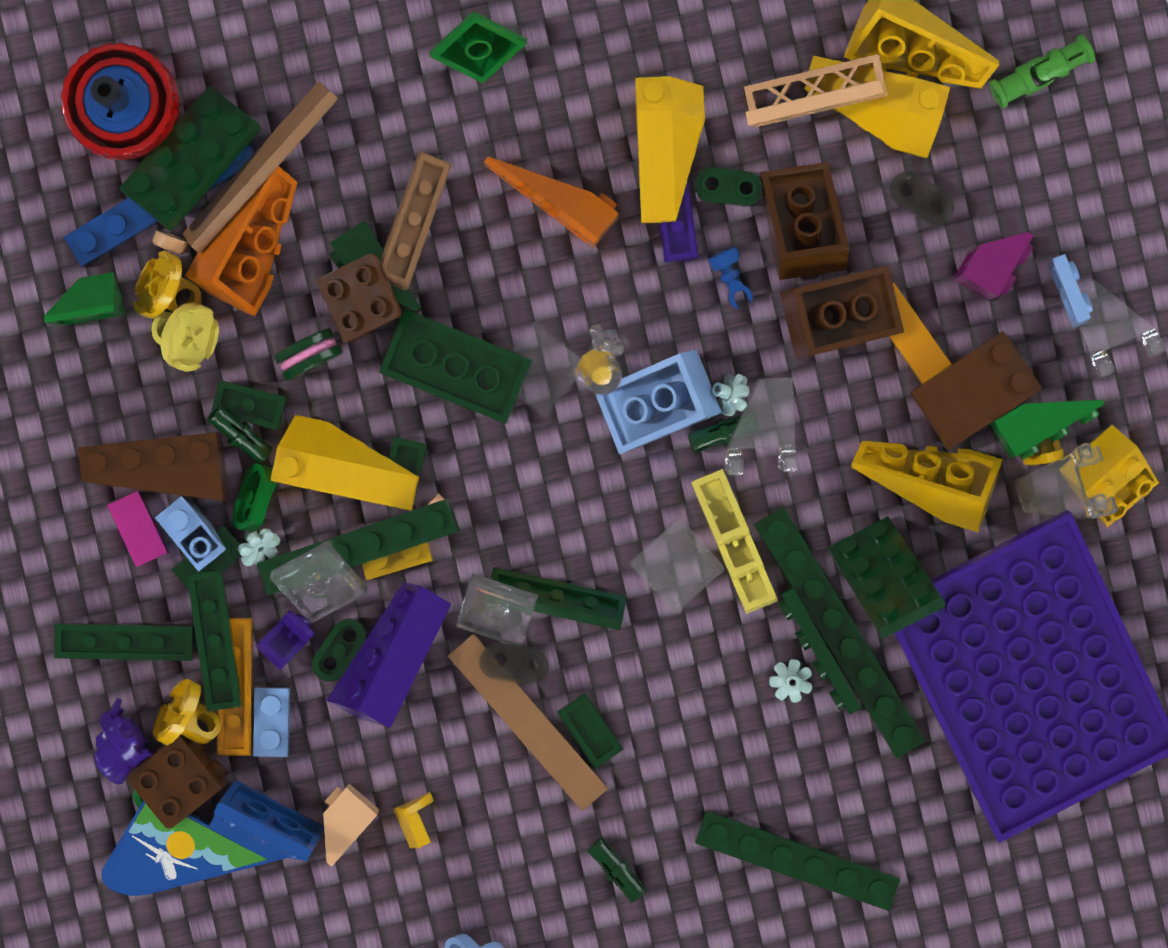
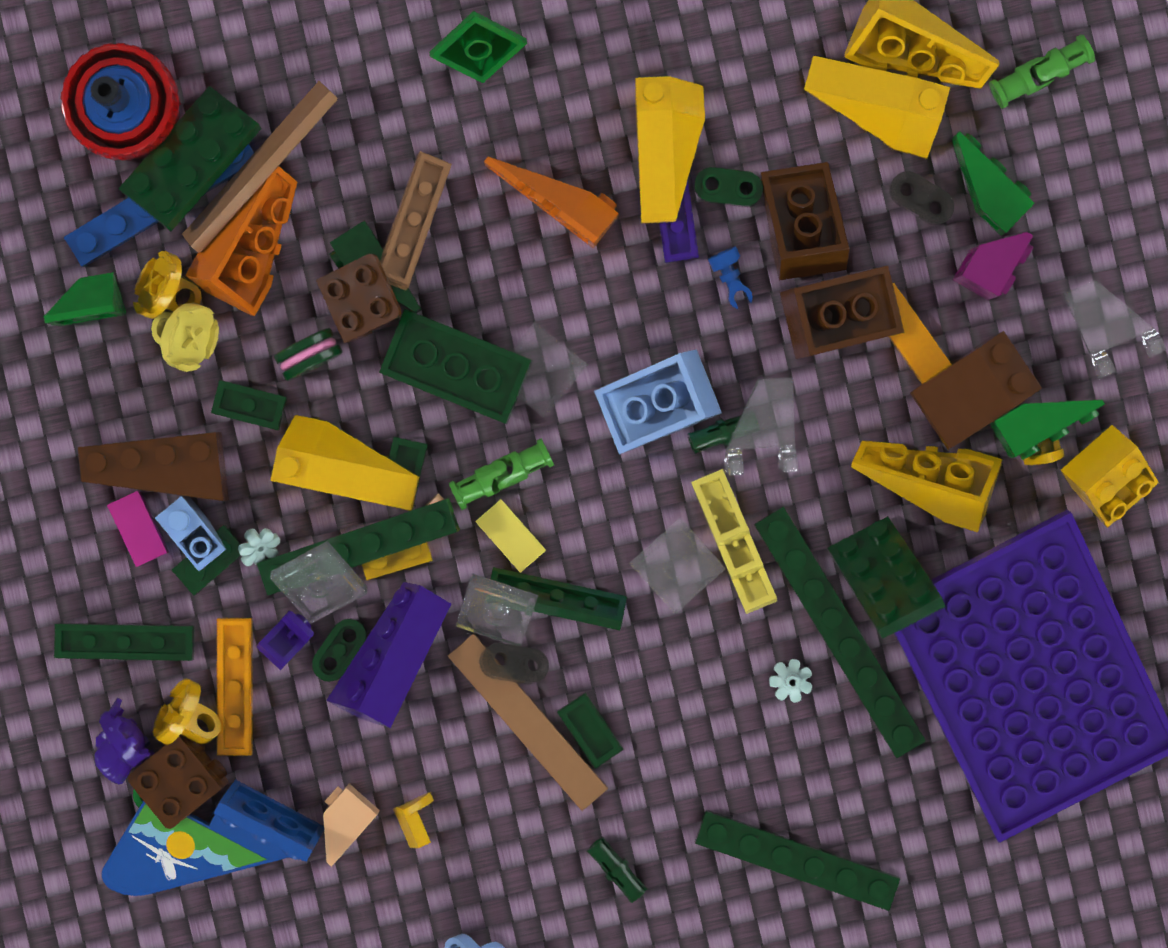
light nougat tile [152,230,188,254] -> none
dark green plate [187,569,243,712] -> none
dark green pin [206,404,272,464] -> none
green plate [232,463,277,533] -> none
light blue plate [253,687,290,757] -> none
clear piece [576,324,624,395] -> none
light aqua plant [712,374,749,417] -> none
light nougat fence [744,54,888,128] -> none
dark green plate [778,586,862,715] -> none
clear flag [1014,443,1118,518] -> none
light blue plate [1048,254,1093,328] -> none
none -> bright green piece [449,438,554,510]
none -> light yellow tile [475,499,546,573]
none -> green slope [951,131,1034,236]

